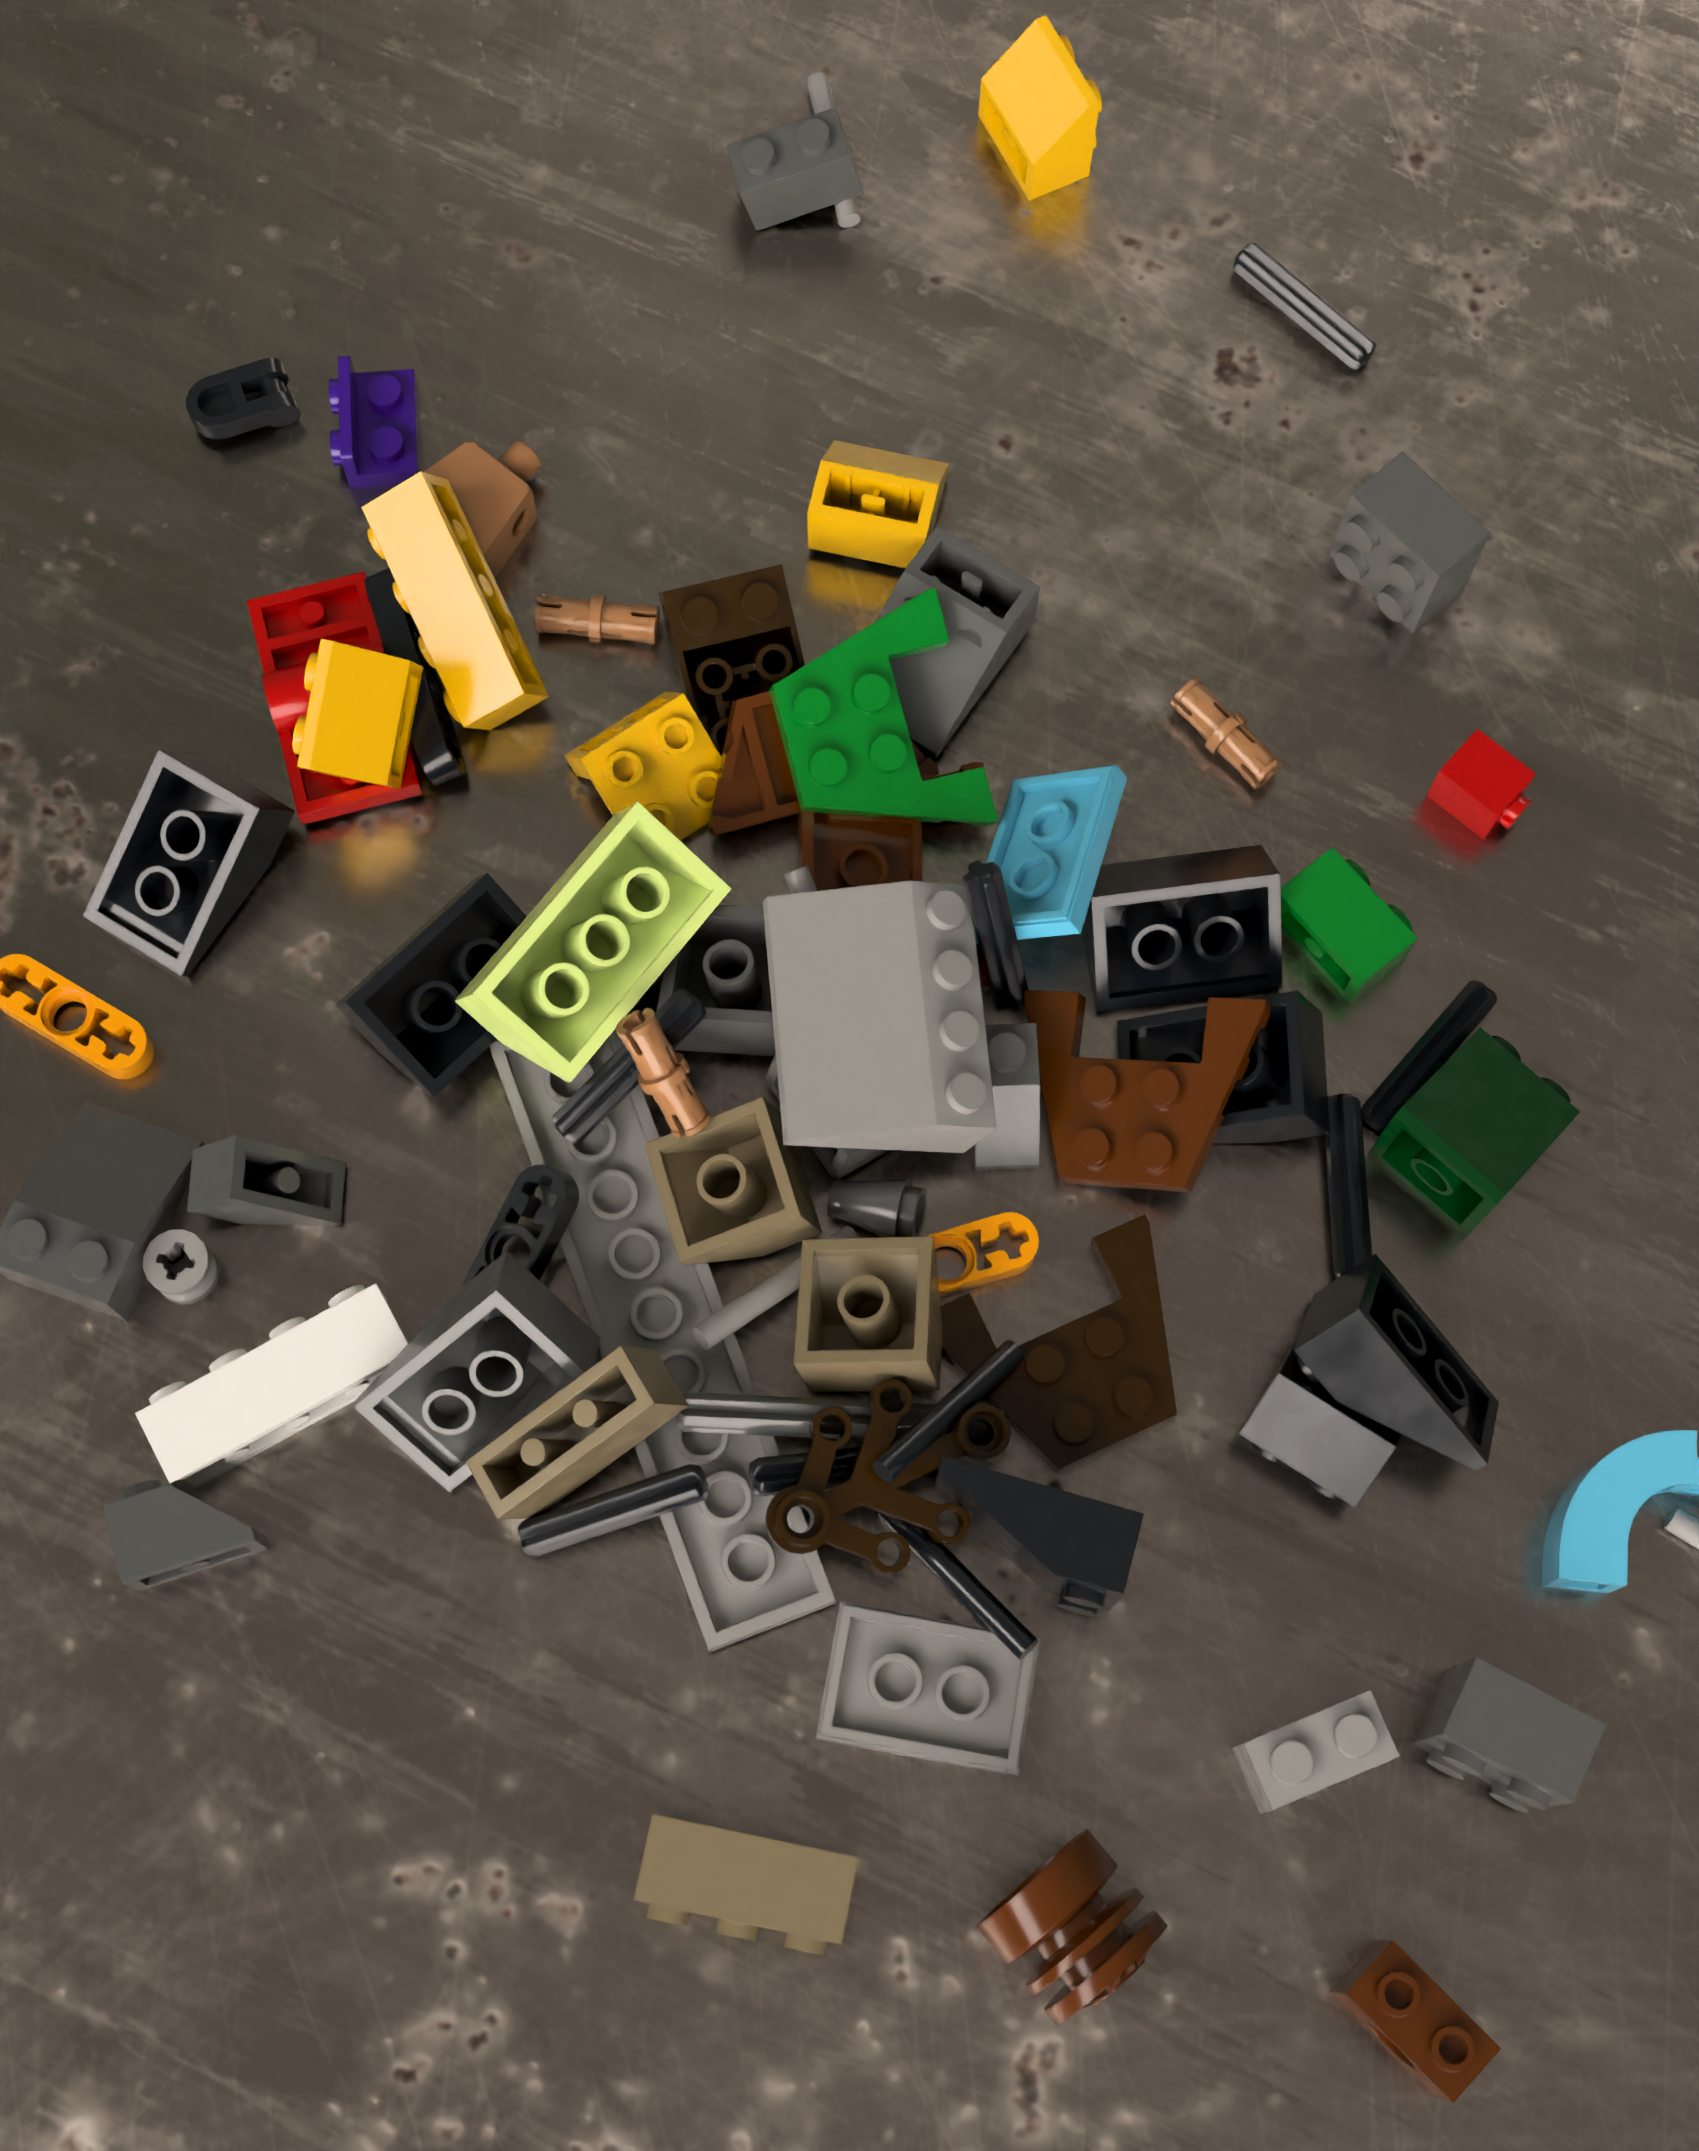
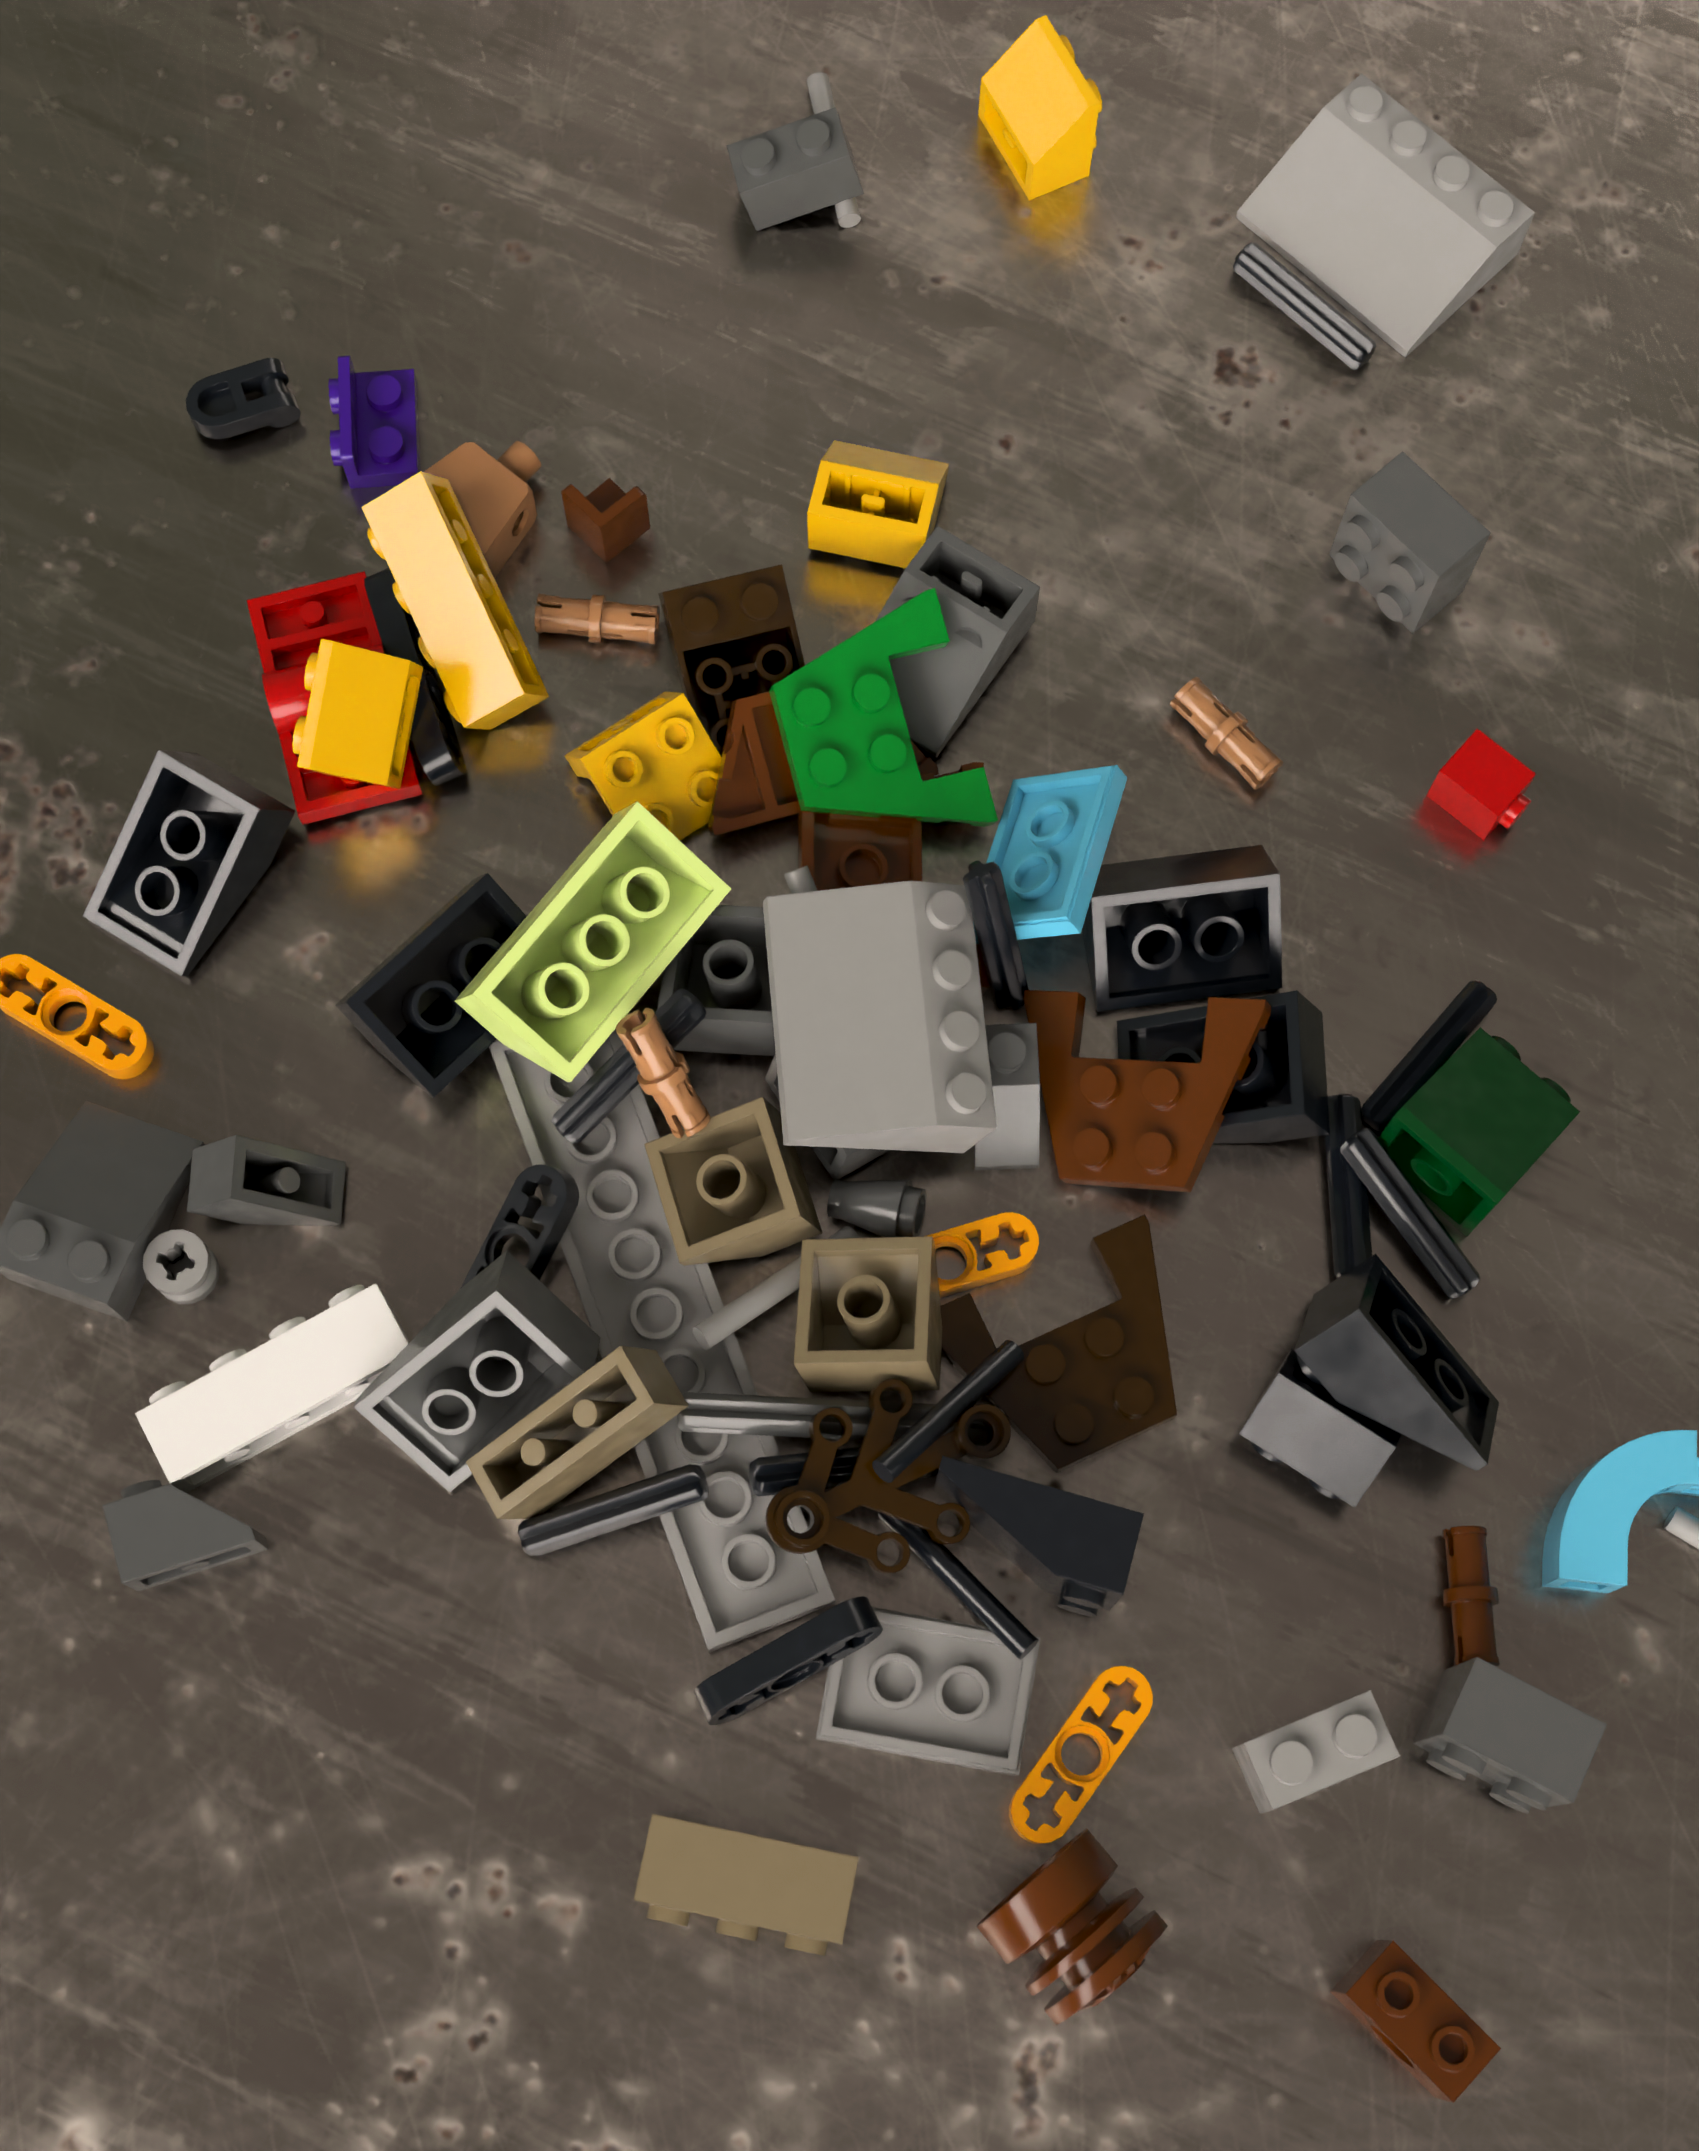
green brick [1281,847,1418,1004] -> none
none -> reddish brown panel [561,478,650,564]
none -> black beam [694,1596,883,1725]
none -> light orange beam [1009,1666,1153,1844]
none -> light grey slope [1236,73,1535,358]
none -> black axle [1340,1128,1480,1299]
none -> reddish brown pin [1442,1526,1500,1666]

